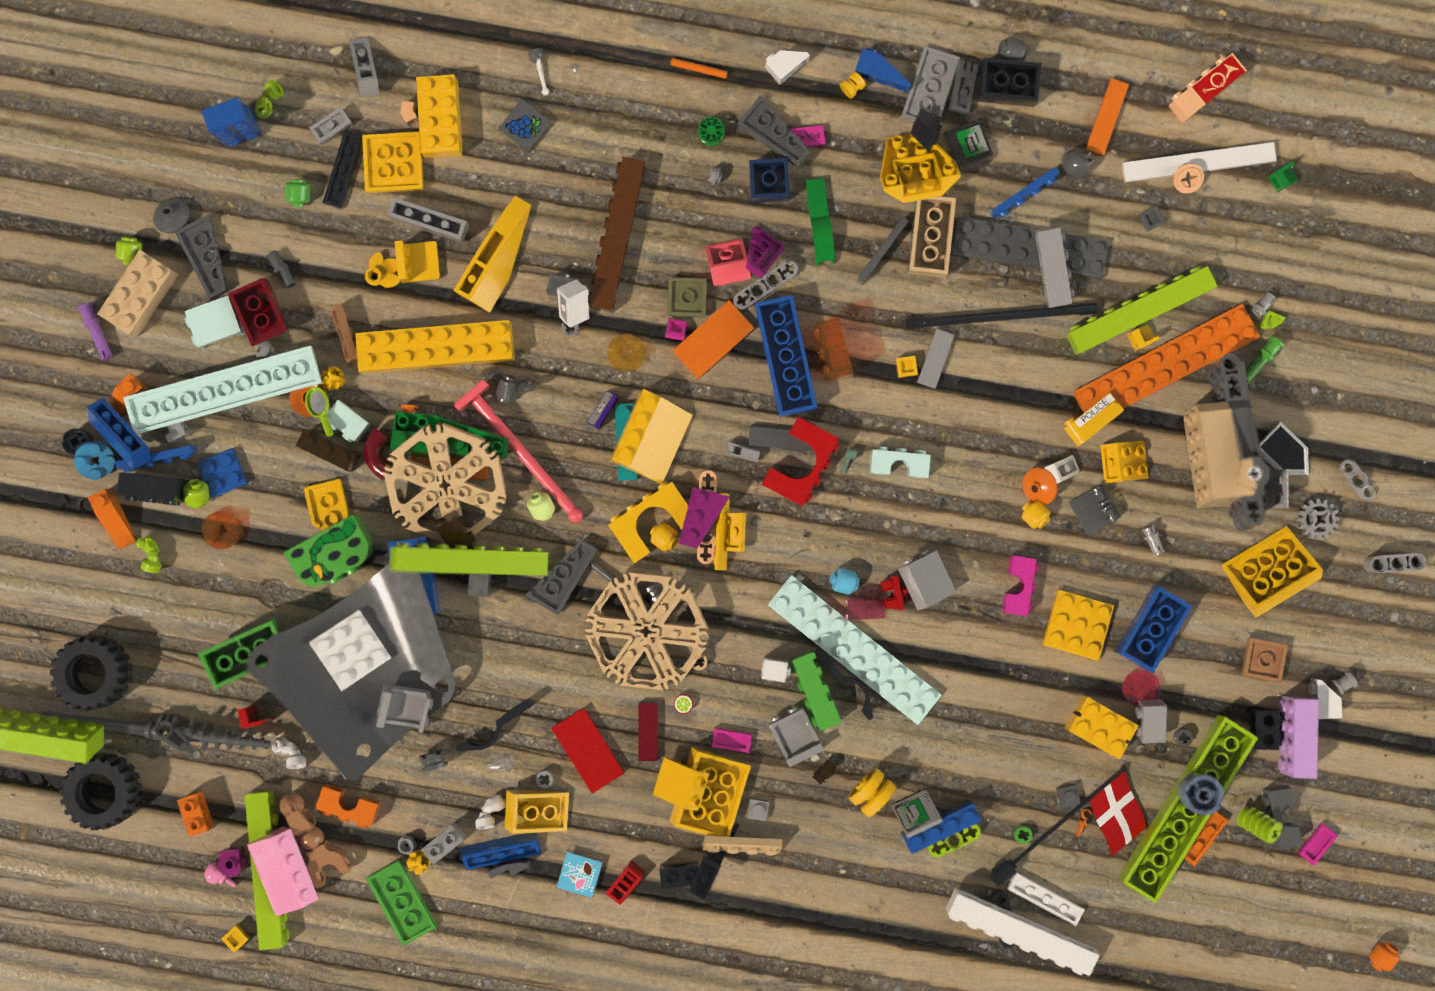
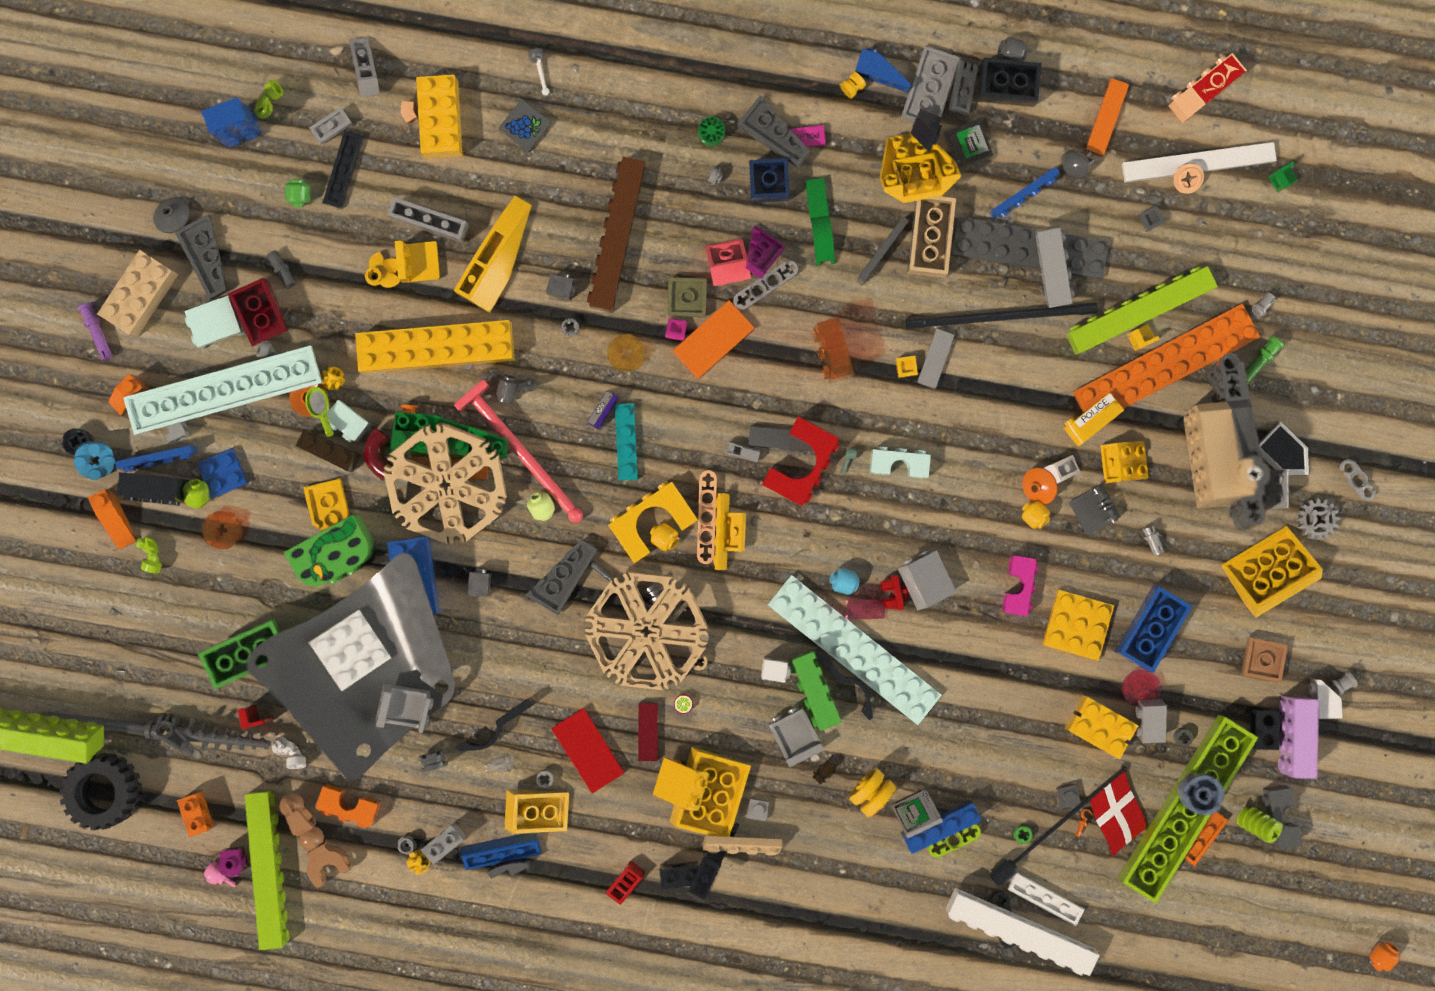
black tyre [50,636,133,711] -> none
blue brick [86,398,151,470] -> none
lime head [116,237,142,265] -> none
yellow plate [222,924,250,953] -> none
bright pink slope [247,827,318,916] -> none
medium nougat plate [330,303,357,364] -> none
yellow plate [362,132,424,193] -> none
bright green tile [366,858,438,946] -> none
lime brick [390,543,548,576] -> none
dark brown brick [435,511,476,575] -> none
white arm [475,794,506,830] -> none
medium azure tile [556,850,604,899] -> none
white brick [557,279,590,327] -> none
yellow slope [609,389,693,484] -> none
orange bar [671,58,728,79] -> none
magenta wing [679,487,730,548] -> none
dark pink tile [711,727,752,753] -> none
blue brick [754,295,818,418] -> none
white slope [765,50,810,85] -> none
lime tile [1259,310,1286,330] -> none
dark pink tile [1297,823,1338,866] -> none
light grey beam [1363,553,1427,573] -> none

